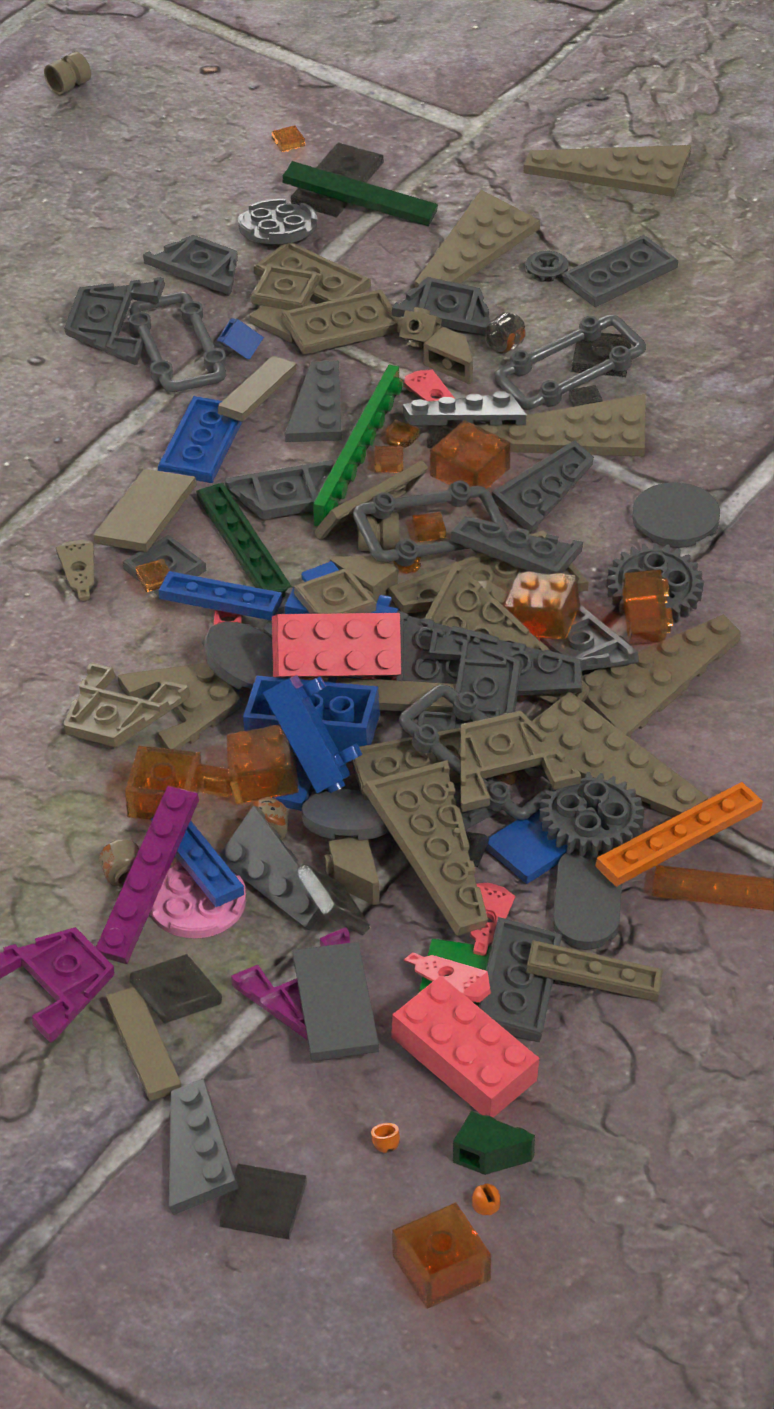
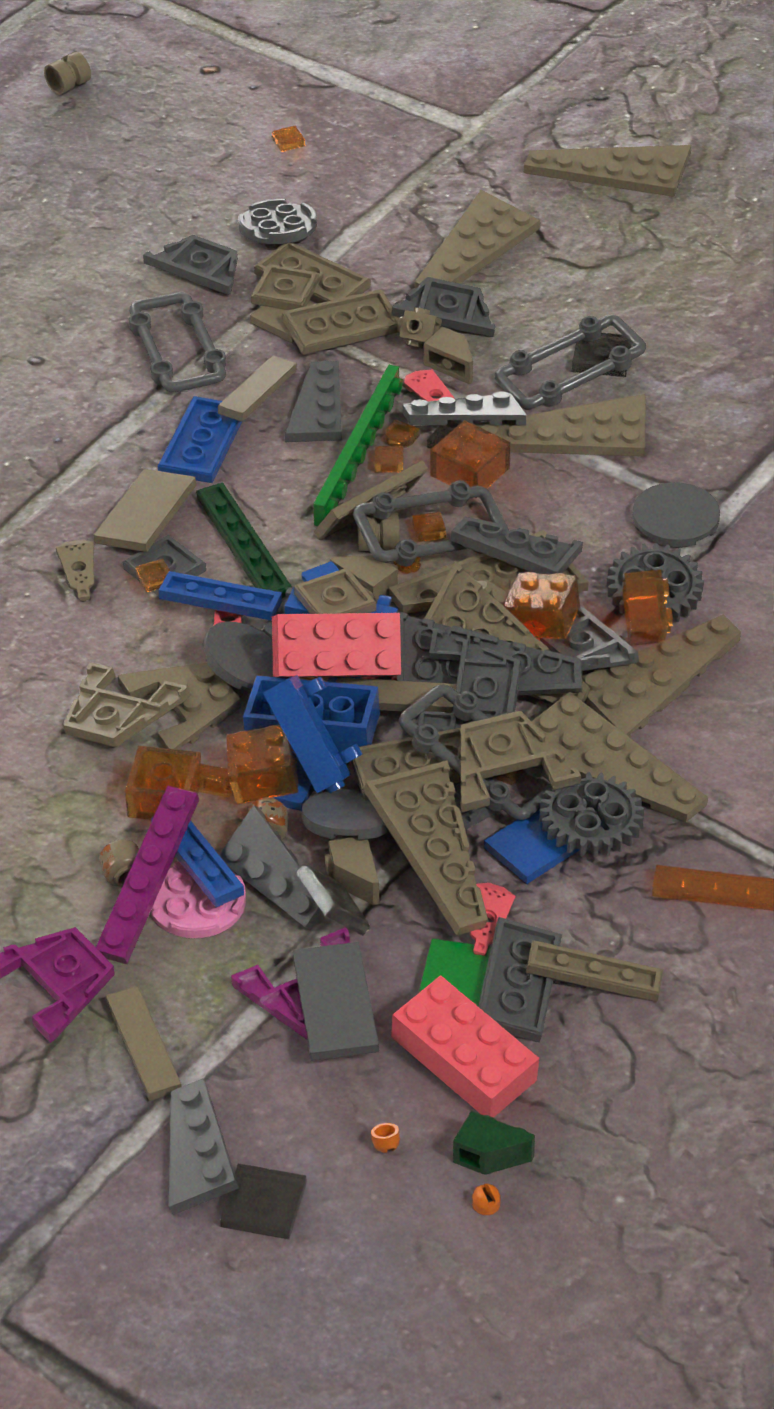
dark grey wing [64,277,165,365] -> none
clear smoke tile [129,954,222,1024] -> none
blue panel [217,318,264,359] -> none
dark grey wing [225,460,333,519] -> none
dark green tile [282,161,438,226] -> none
clear smoke tile [290,142,384,217] -> none
clear orange brick [392,1202,491,1309] -> none
coral piece [404,953,491,1002] -> none
clear smoke tile [466,832,489,867] -> none
clear smoke head [485,312,525,353] -> none
dark grey wing [492,440,594,534] -> none
dark grey gear [526,251,568,281] -> none
dark grey tile [554,849,622,949] -> none
dark grey tile [561,235,678,307] -> none
clear smoke tile [569,385,603,407] -> none
orange plate [595,782,763,887] -> none

